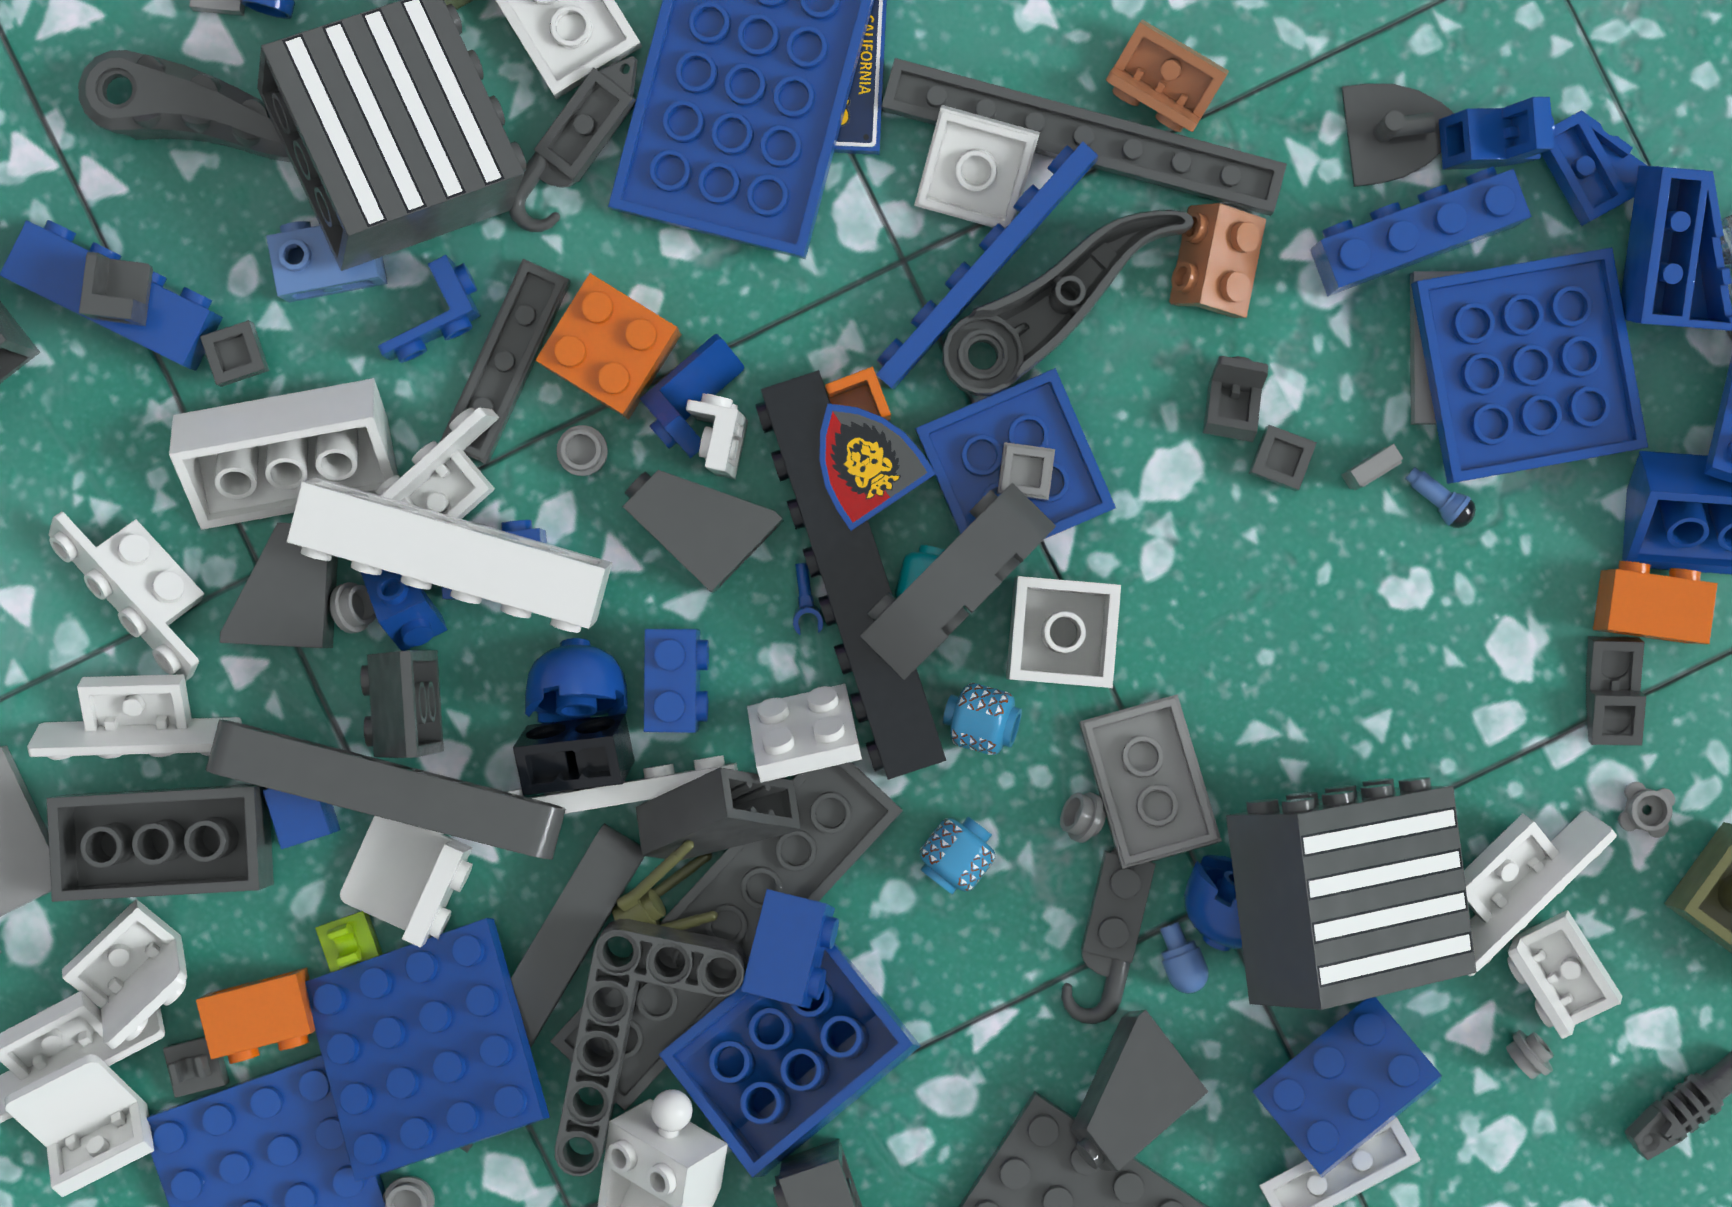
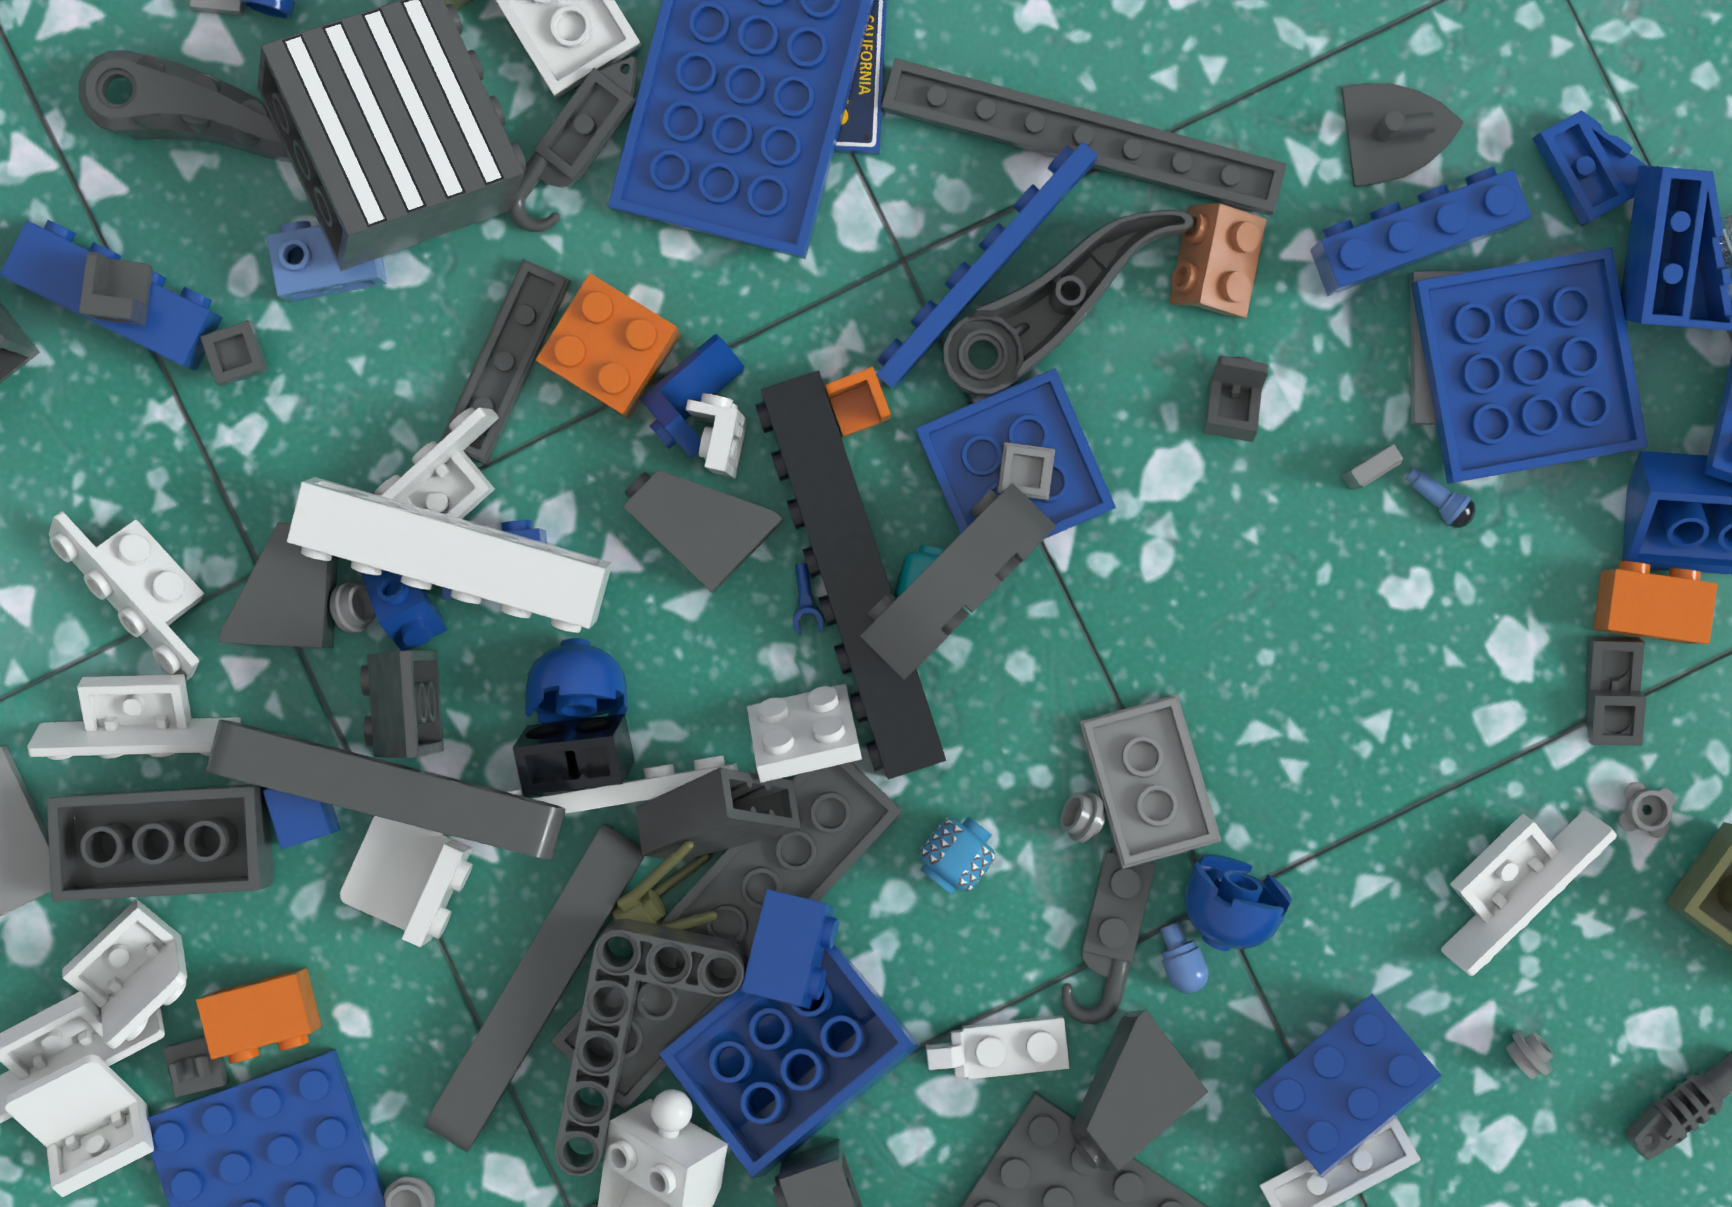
white slope [169,378,398,530] -> none
blue plate [306,918,550,1182] -> none
lime tile [315,911,383,972] -> none
blue bracket [378,255,481,363] -> none
light grey plate [557,425,608,476] -> none
blue brick [644,629,709,733] -> none
shield [819,403,936,531] -> none
white tile [914,105,1040,228] -> none
dark azure head [943,683,1022,755] -> none
white brick [1006,576,1121,688] -> none
nougat bracket [1105,19,1229,132] -> none
dark grey brick [1226,777,1477,1010] -> none
dark grey plate [1248,425,1317,491] -> none
blue brick [1439,97,1555,170] -> none
white bracket [1507,910,1623,1039] -> none
none -> white hinge [926,1015,1070,1080]

